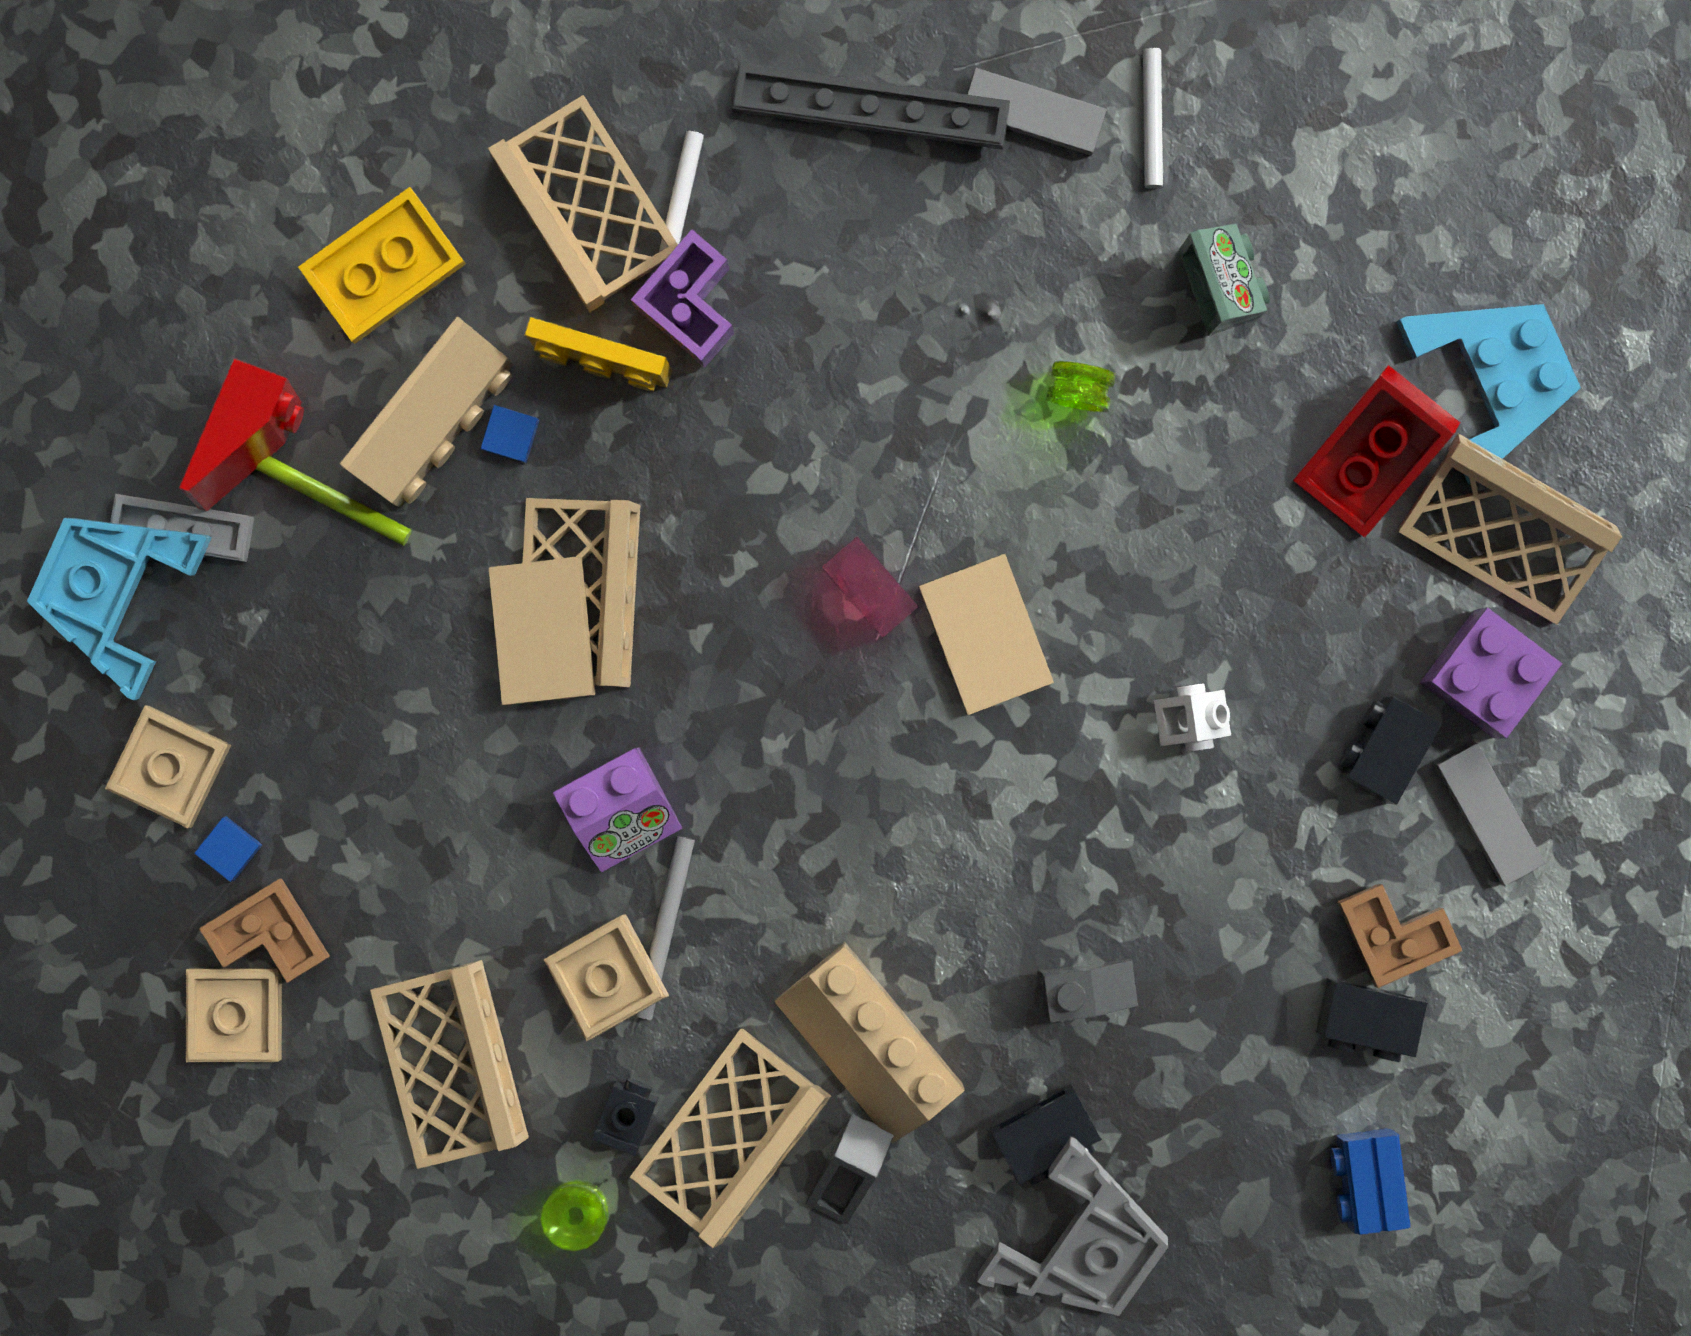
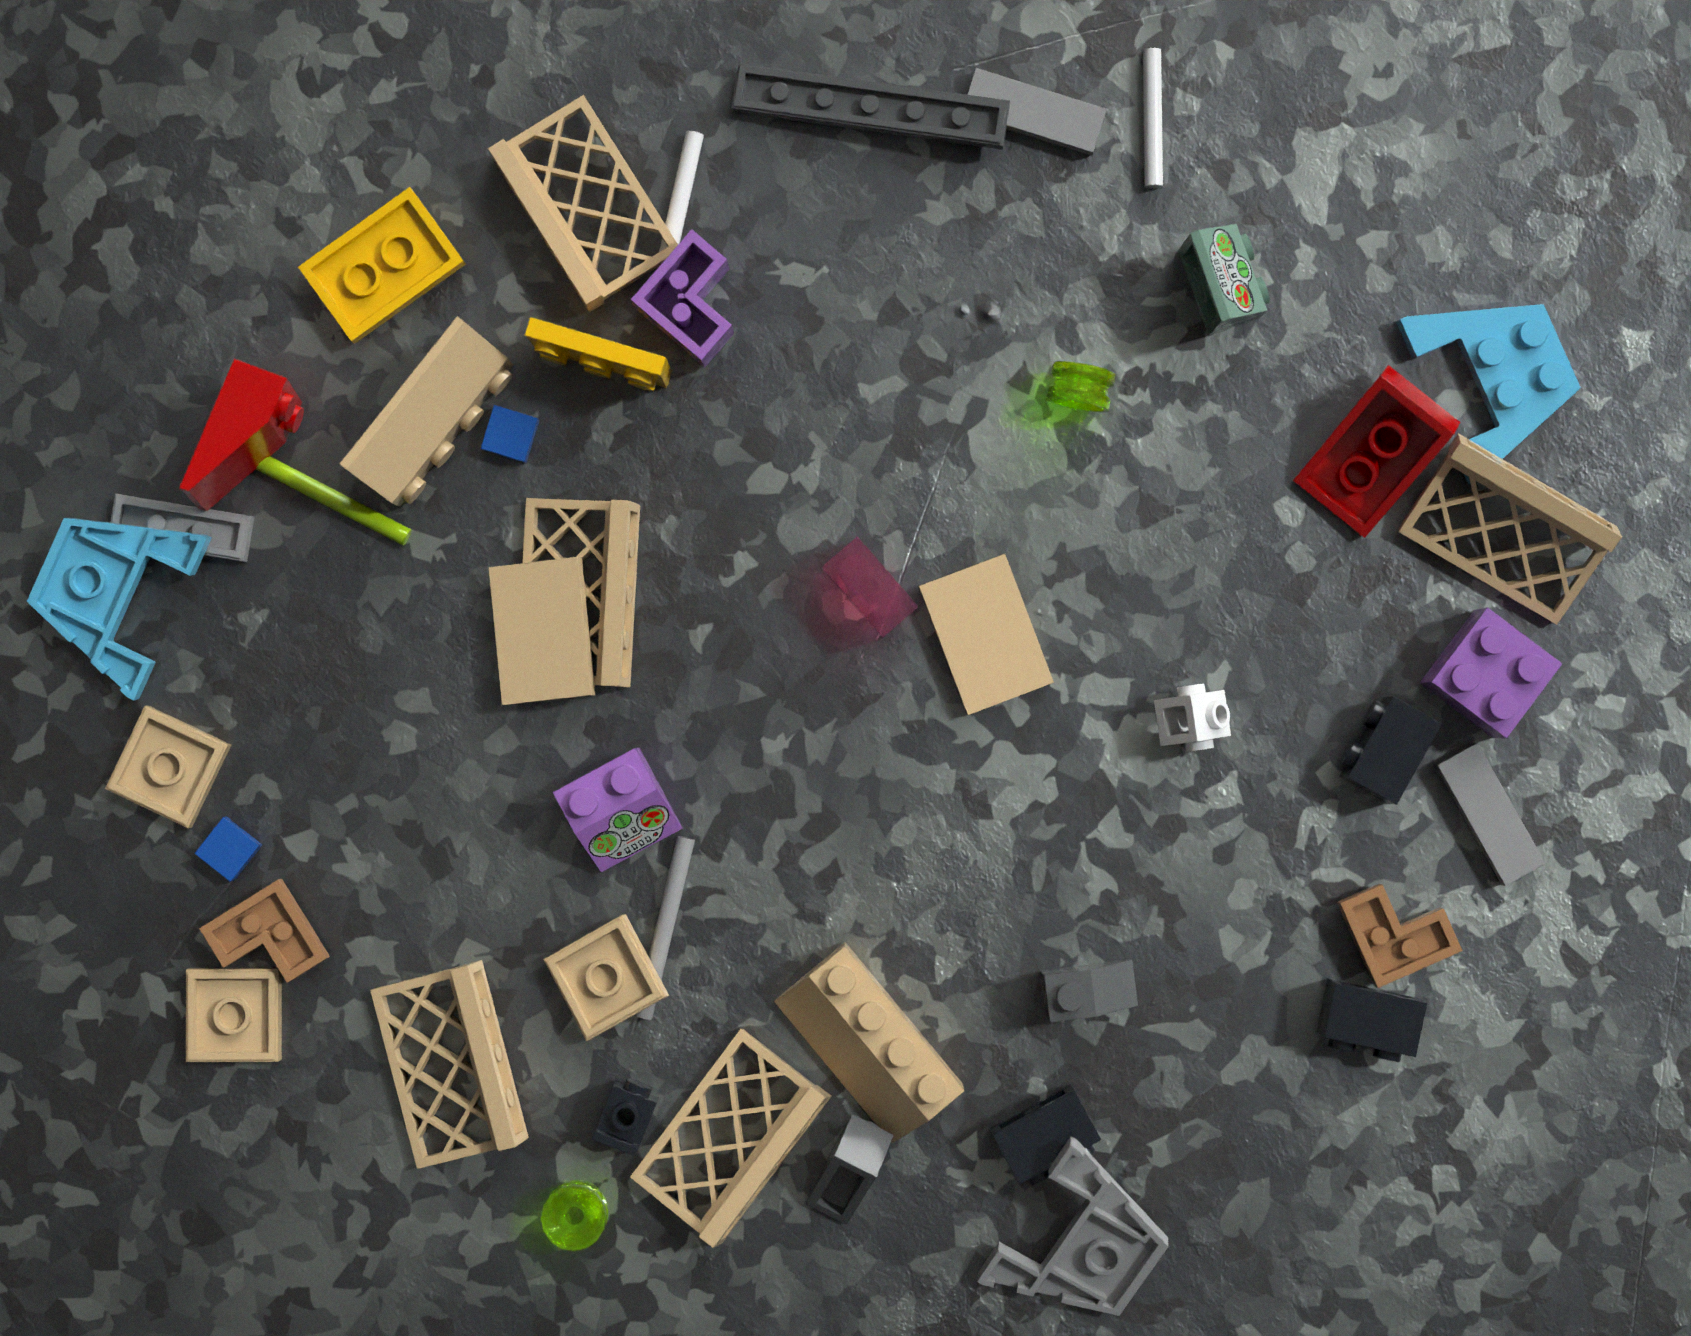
blue brick [1330,1128,1411,1235] -> none

